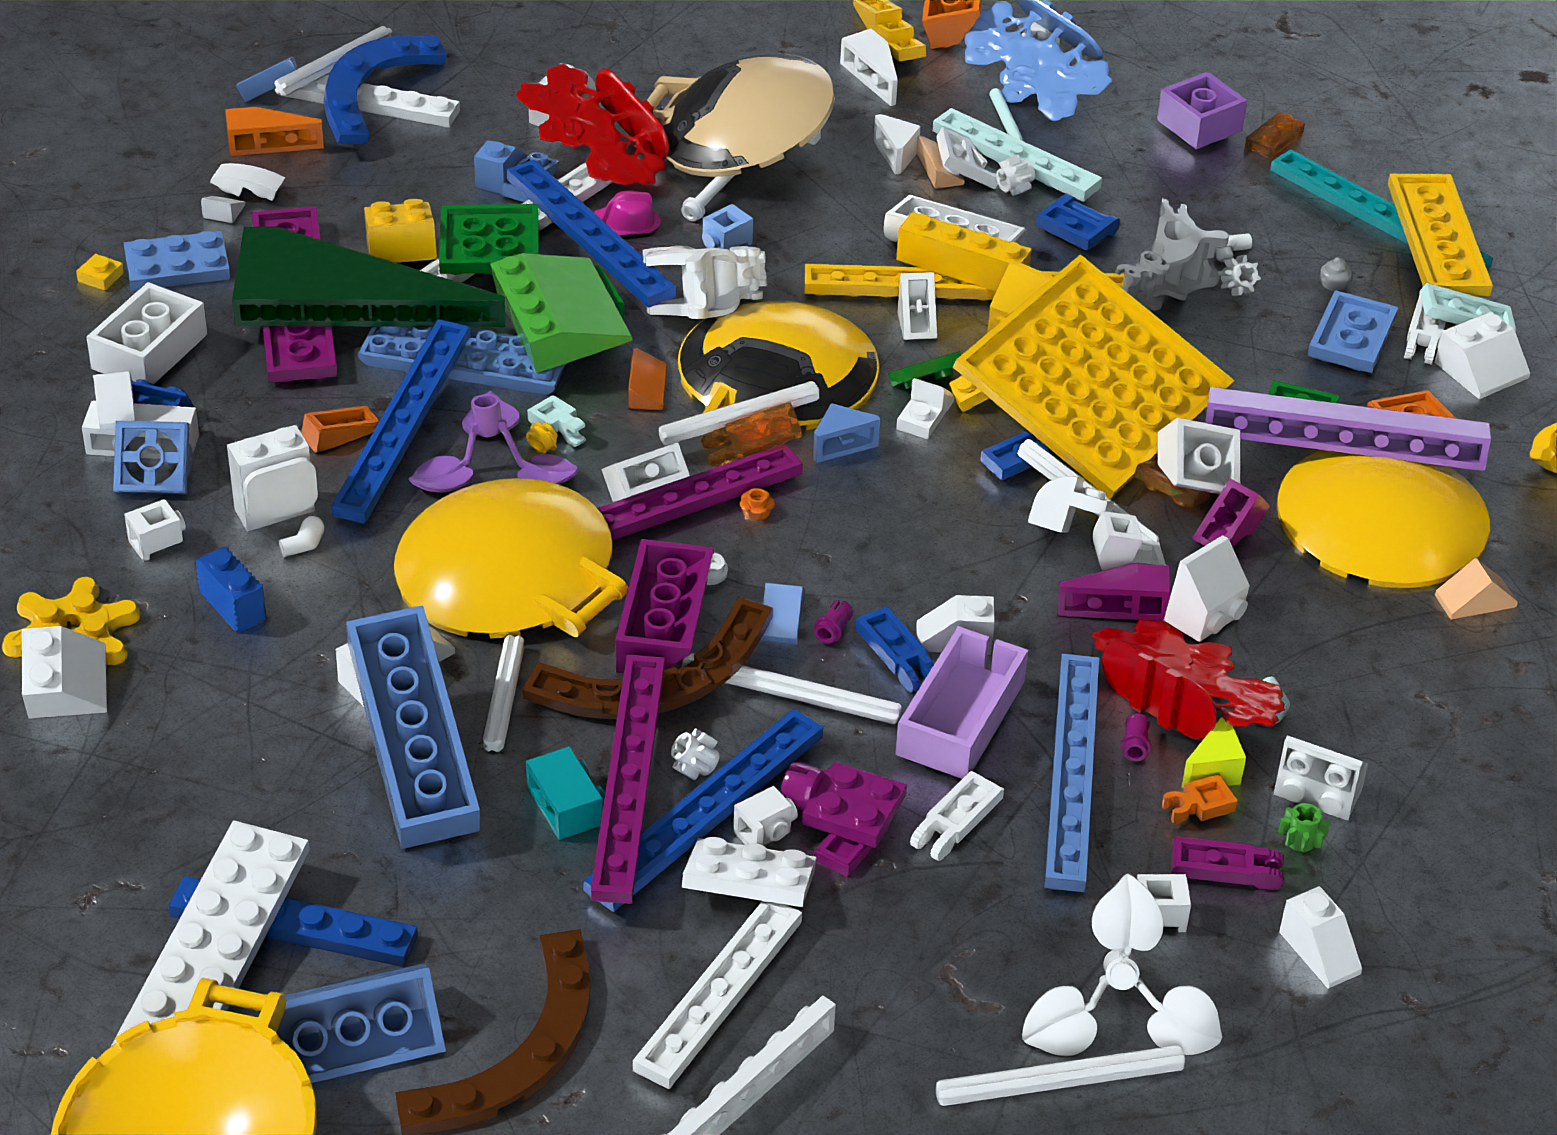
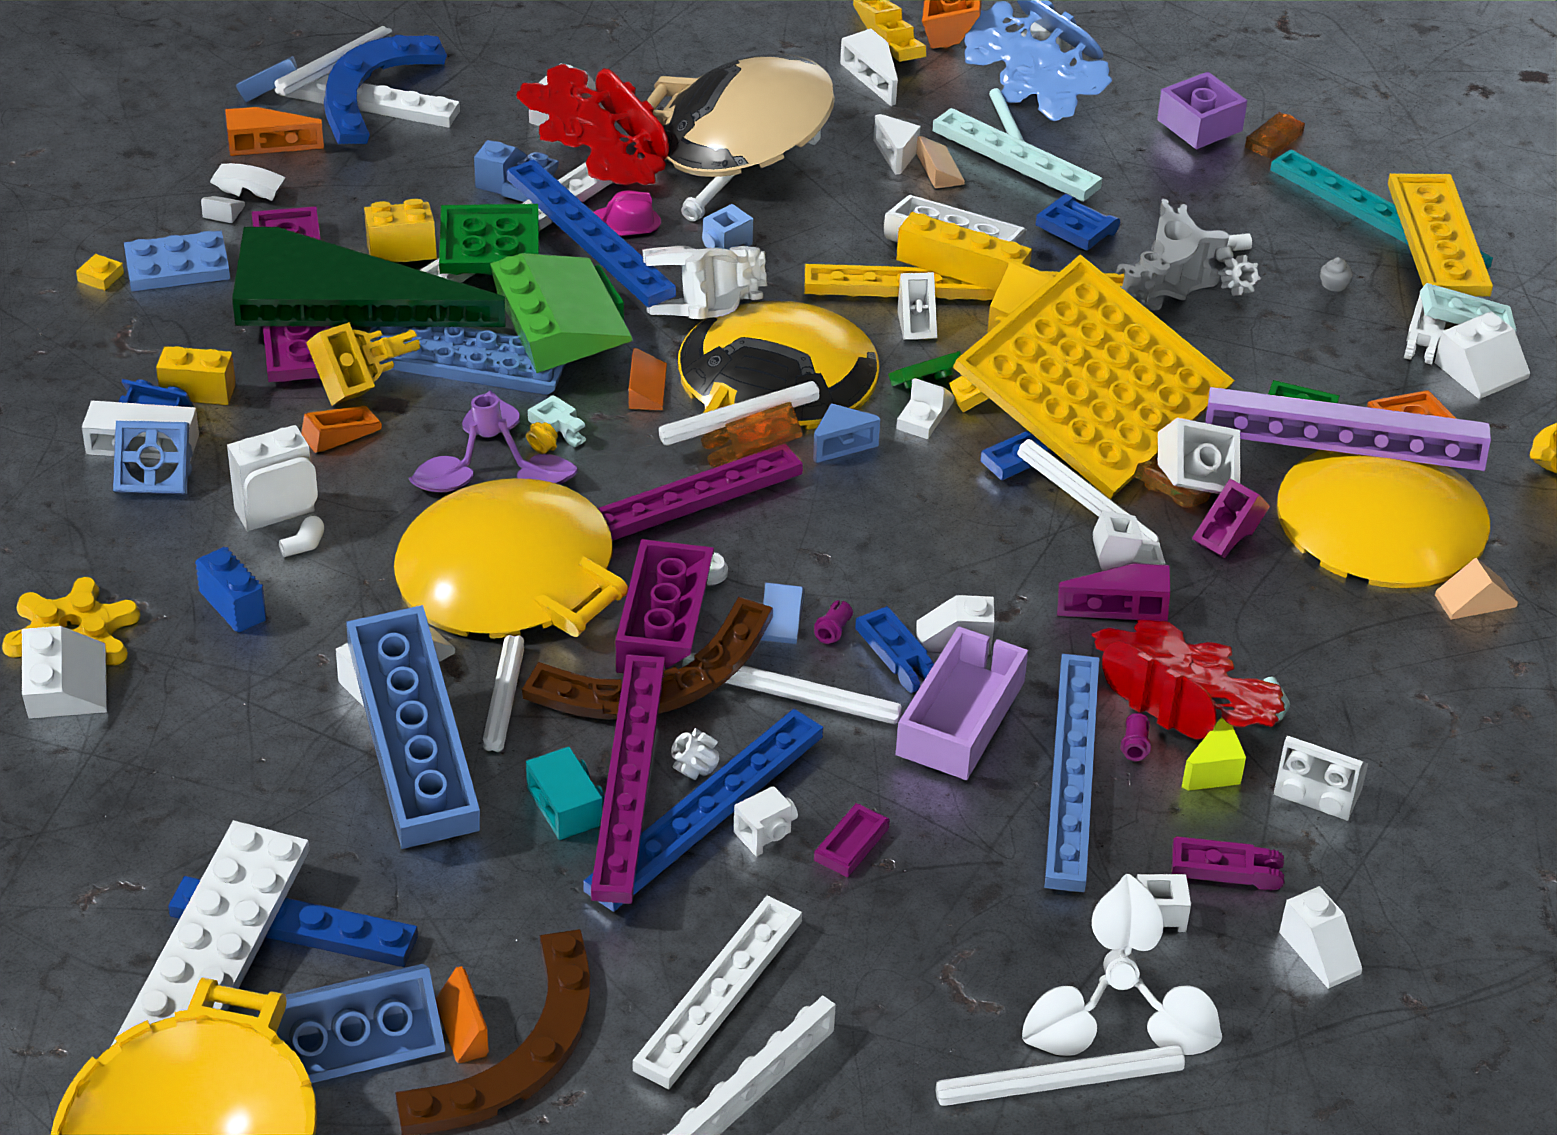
white brick [86,282,207,385] -> none
white slope [93,371,135,430] -> none
white brick [124,499,186,562] -> none
blue plate [331,319,470,524] -> none
white slope [601,442,690,502] -> none
white plate [682,837,816,907] -> none
orange plate [740,488,775,521] -> none
magenta plate [780,761,907,848] -> none
white hinge [910,771,1004,861] -> none
white wing [936,127,998,190] -> none
white gear [996,155,1035,196] -> none
white brick [1028,476,1114,533] -> none
orange plate [1162,774,1238,824] -> none
white slope [1164,535,1250,642] -> none
bright green gear [1278,803,1330,852] -> none
medium blue plate [1307,290,1398,373] -> none
none -> yellow brick [156,346,236,405]
none -> yellow brick [306,322,420,406]
none -> orange slope [436,966,489,1063]

